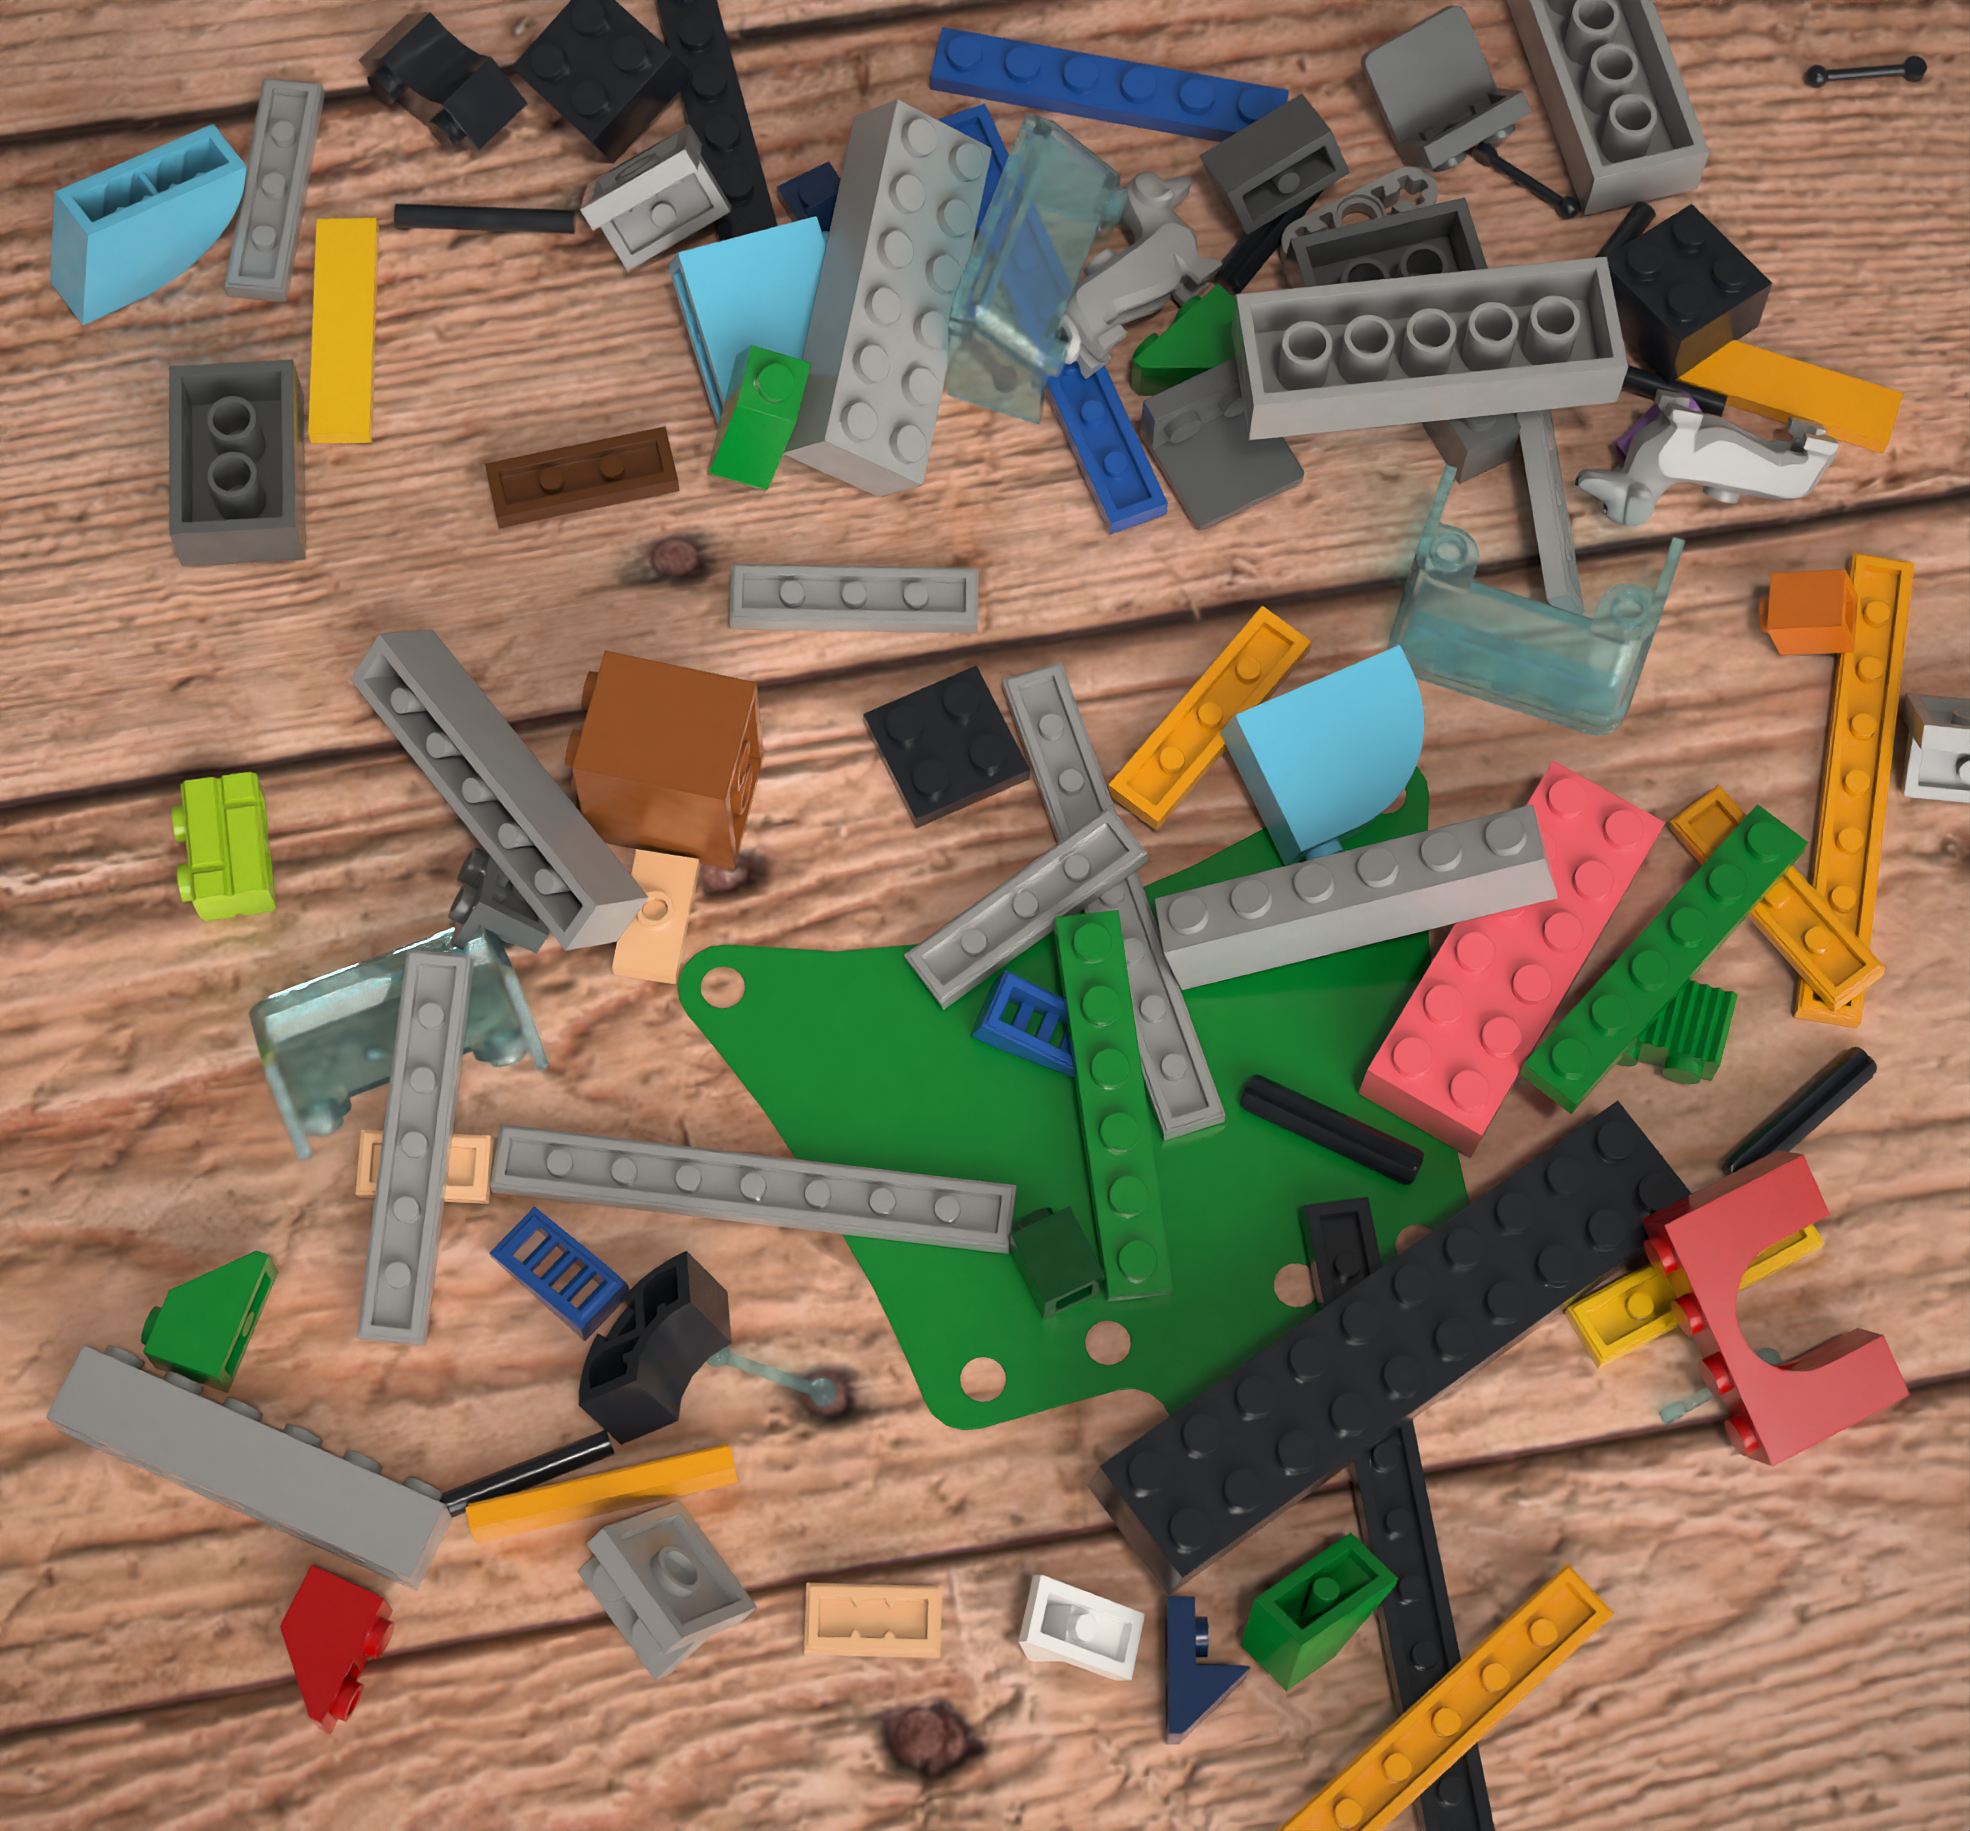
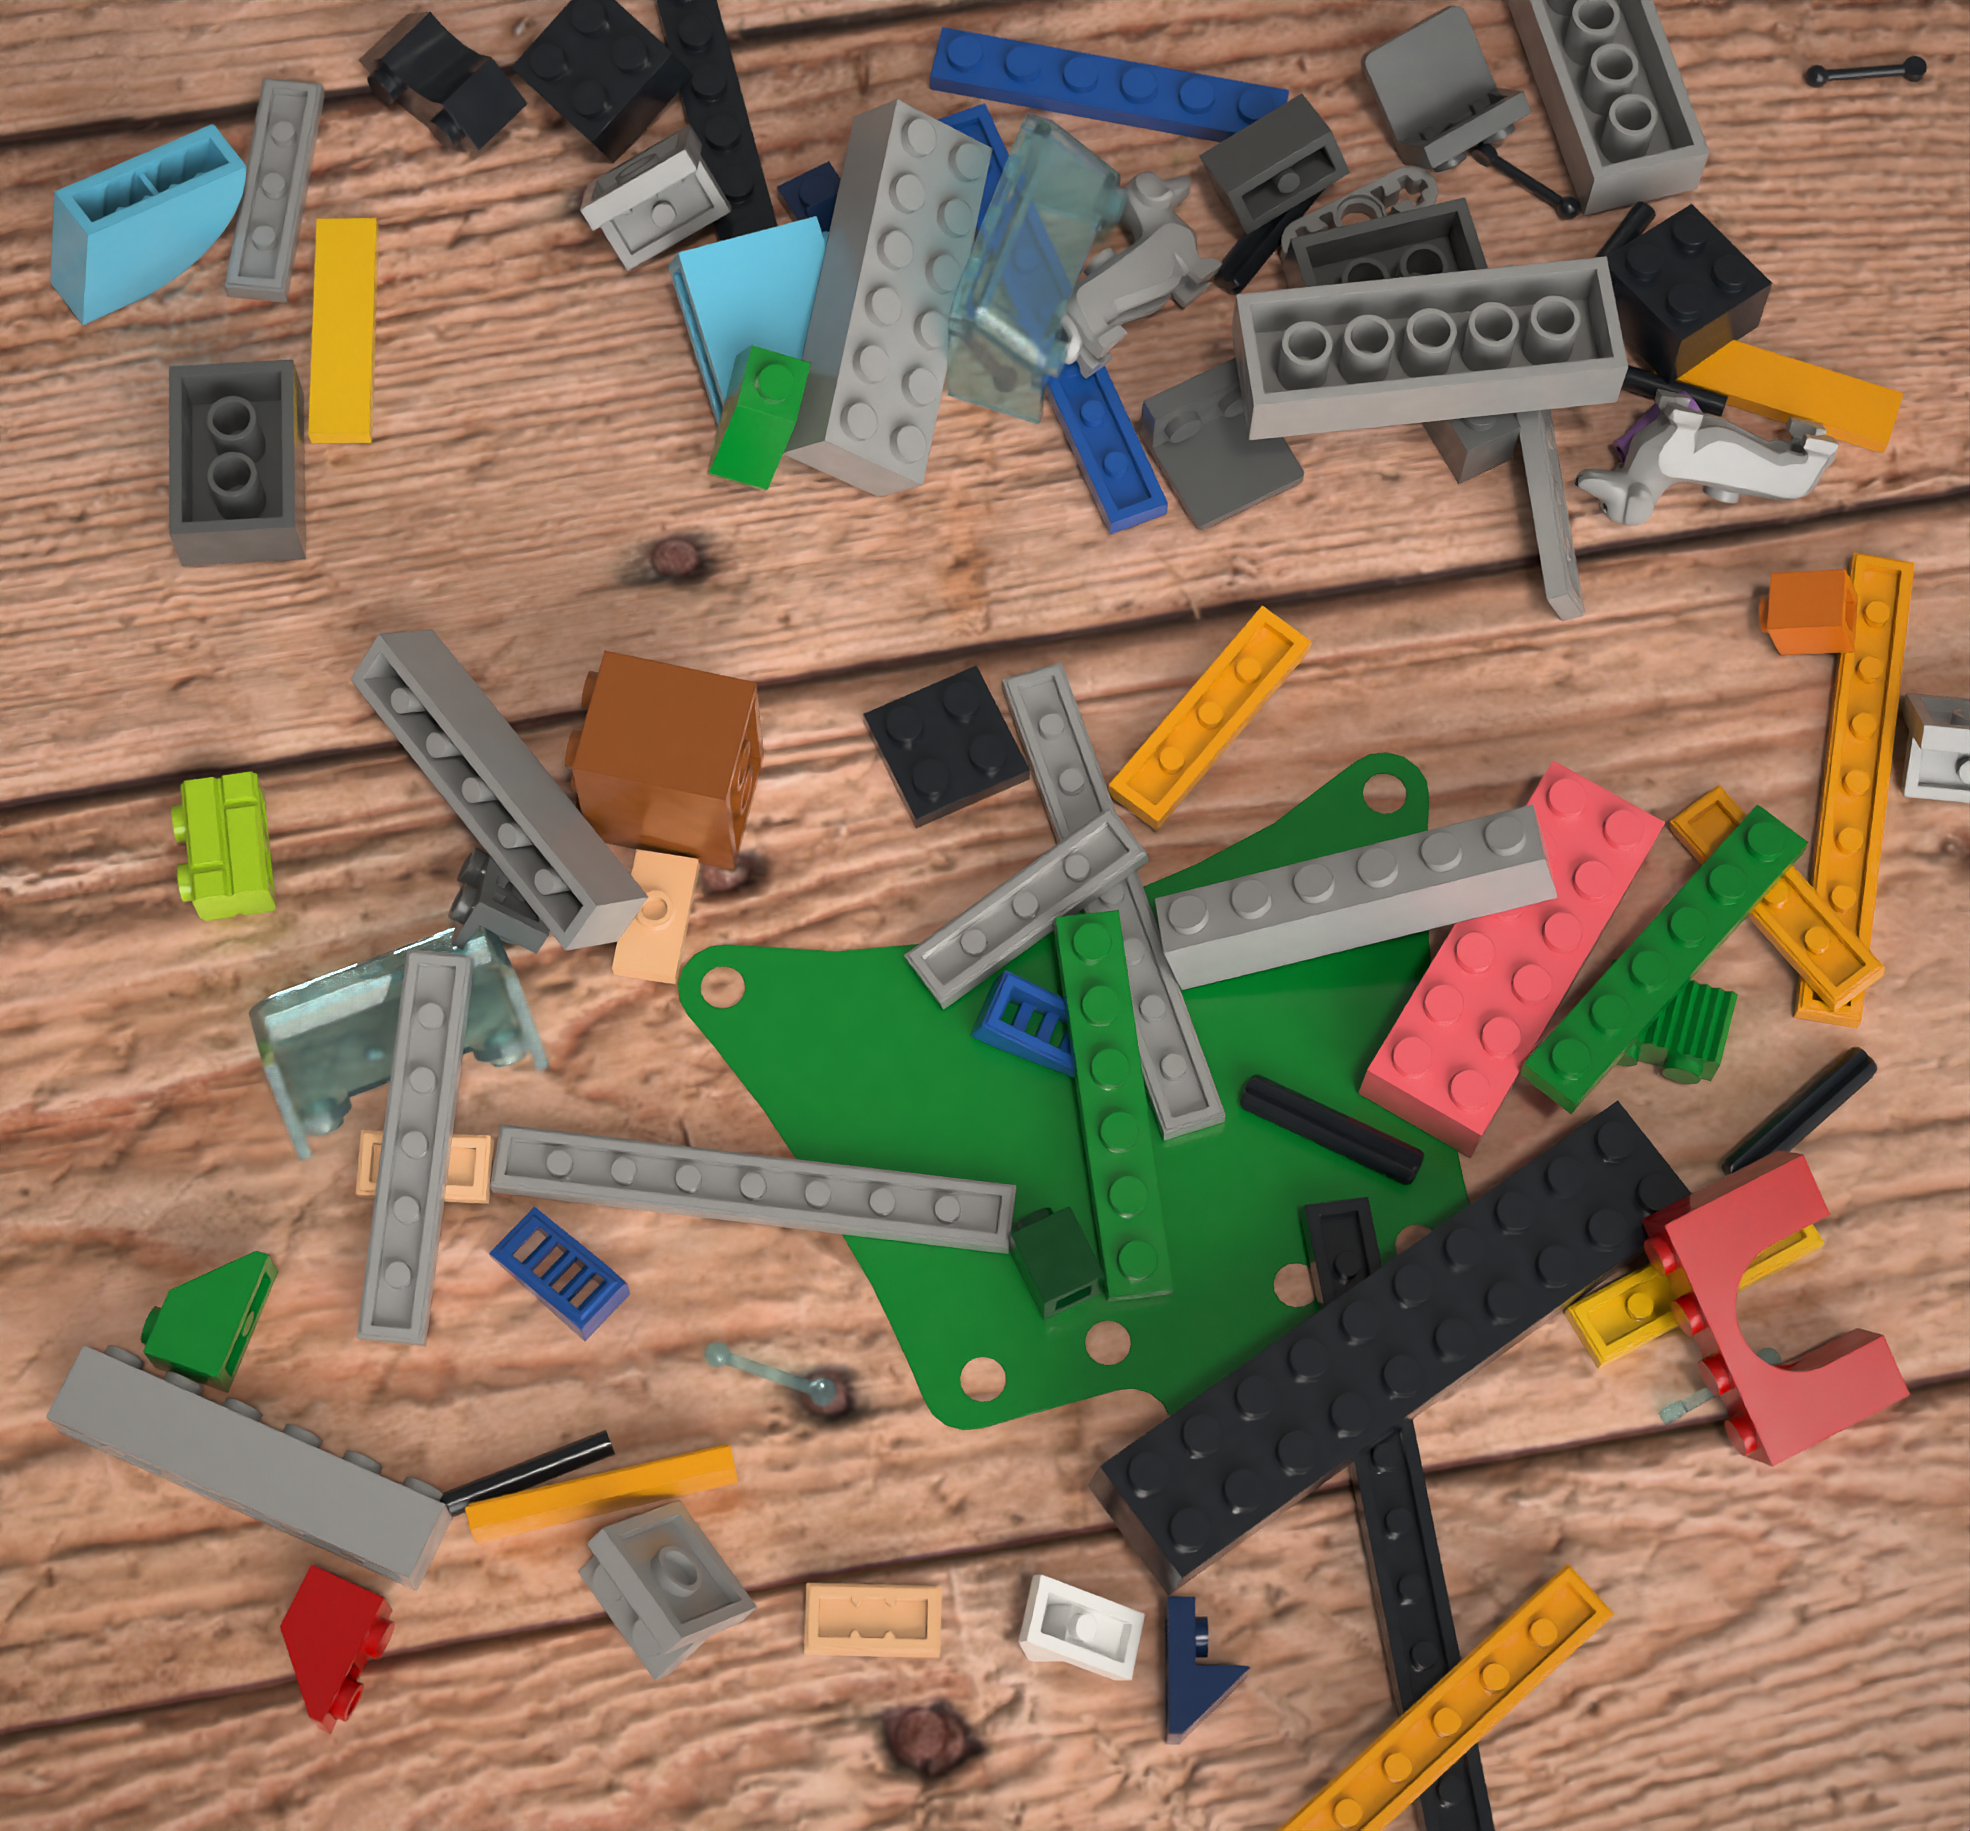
black bar [394,203,576,234] -> none
reddish brown plate [485,426,680,528] -> none
black brick [579,1250,732,1445] -> none
light grey tile [729,564,979,633] -> none
green slope [1131,284,1235,396] -> none
medium azure brick [1220,645,1424,866] -> none
green slope [1240,1533,1398,1691] -> none
clear light blue windscreen [1387,465,1685,735] -> none

